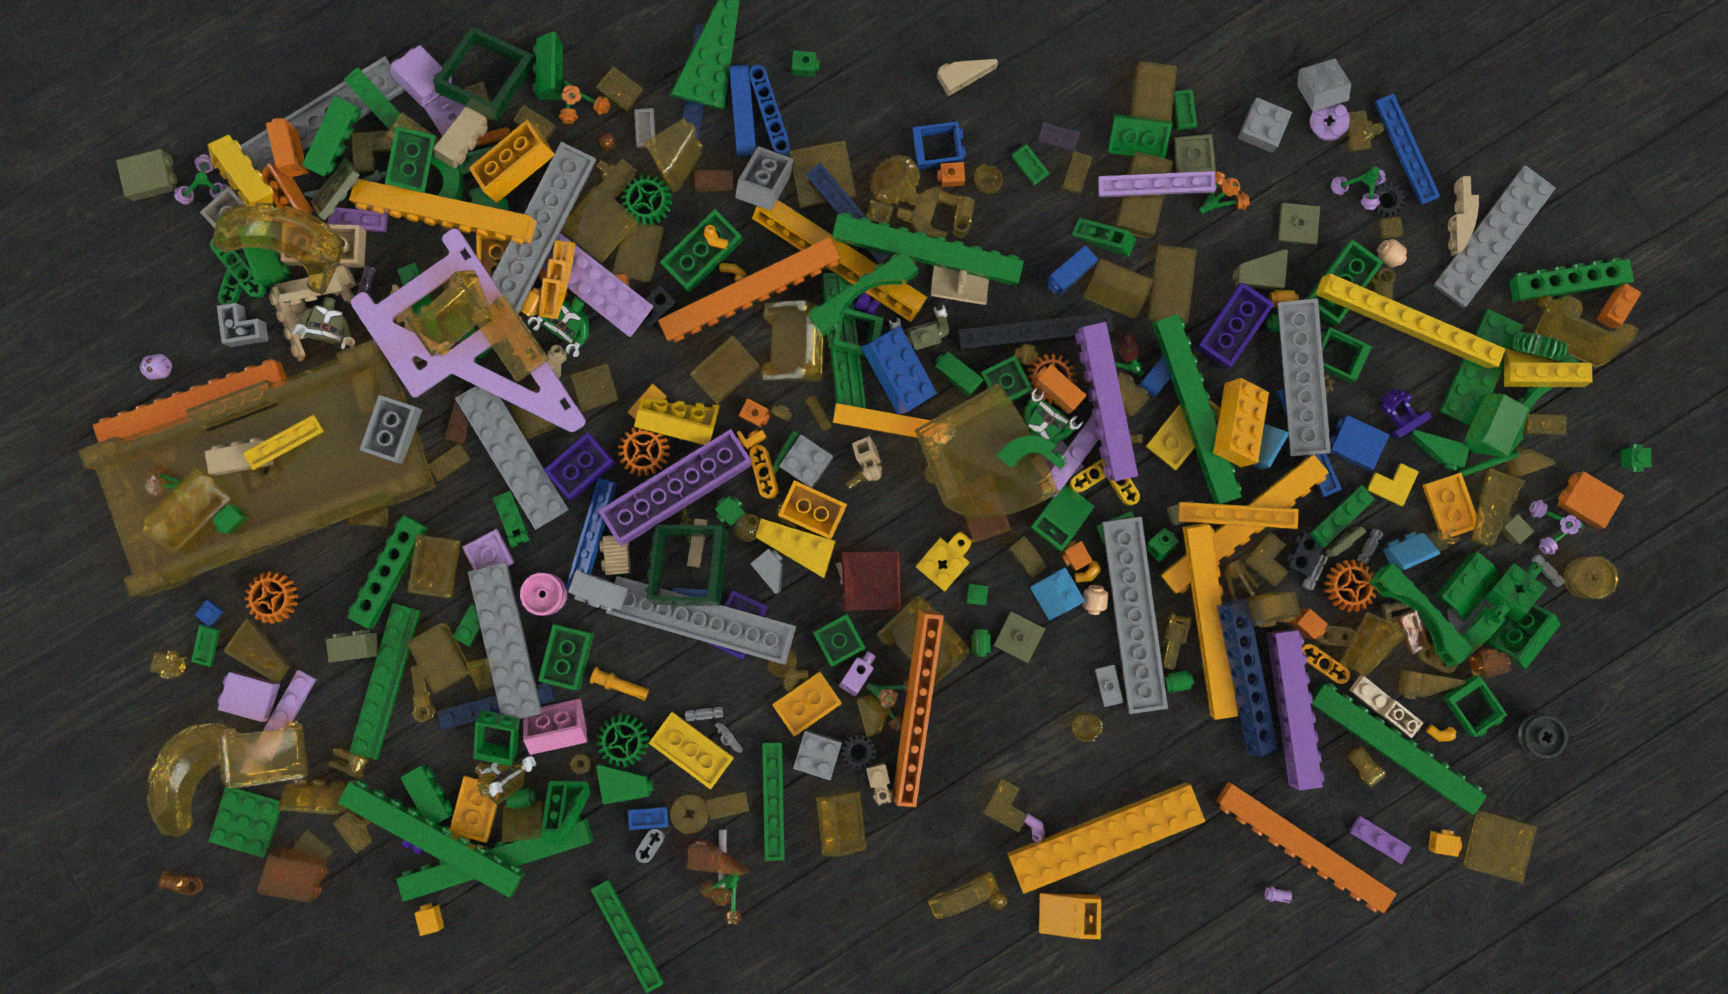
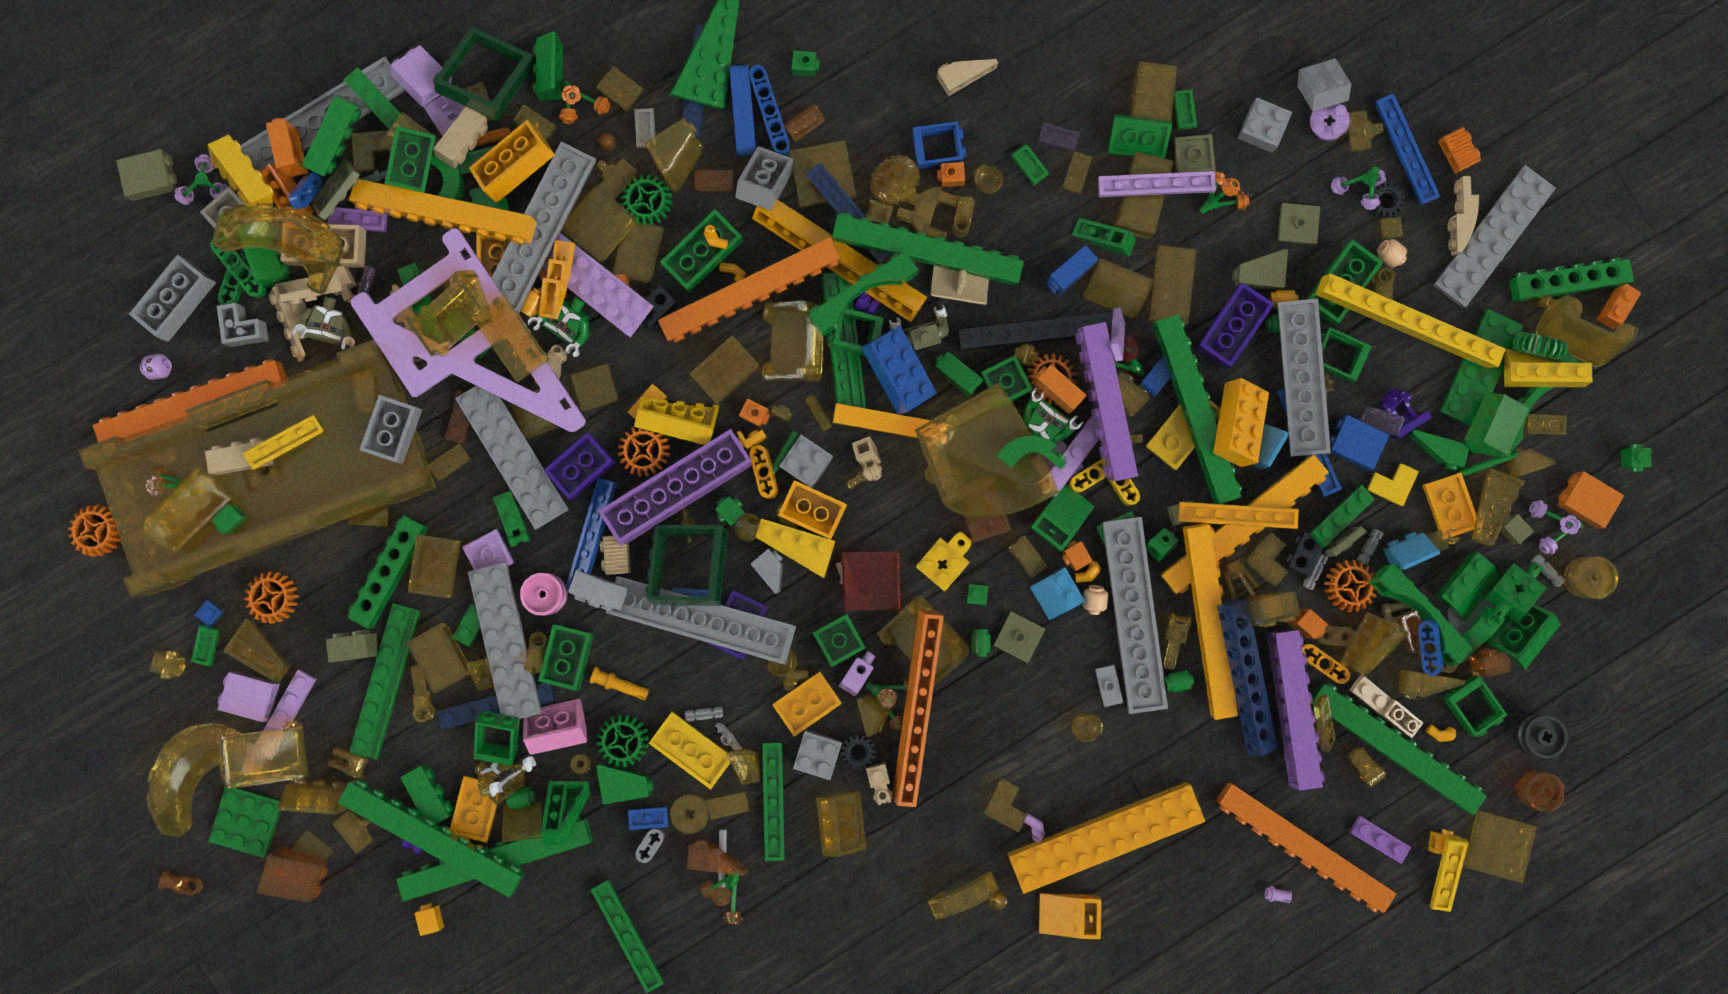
tan piece [687,518,708,568] -> none
none -> orange gear [67,505,124,557]
none -> light grey brick [129,254,216,342]
none -> blue beam [289,172,323,210]
none -> clear yellow piece [524,632,547,674]
none -> clear yellow slope [727,749,760,785]
none -> clear orange plate [784,104,825,142]
none -> lavender tile [1110,307,1125,362]
none -> clear yellow hinge [1314,694,1335,752]
none -> clear purple plate [1361,406,1405,436]
none -> blue beam [1418,619,1443,676]
none -> yellow tile [1429,837,1469,912]
none -> orange brick [1438,127,1481,174]
none -> clear orange brick [1516,770,1565,812]

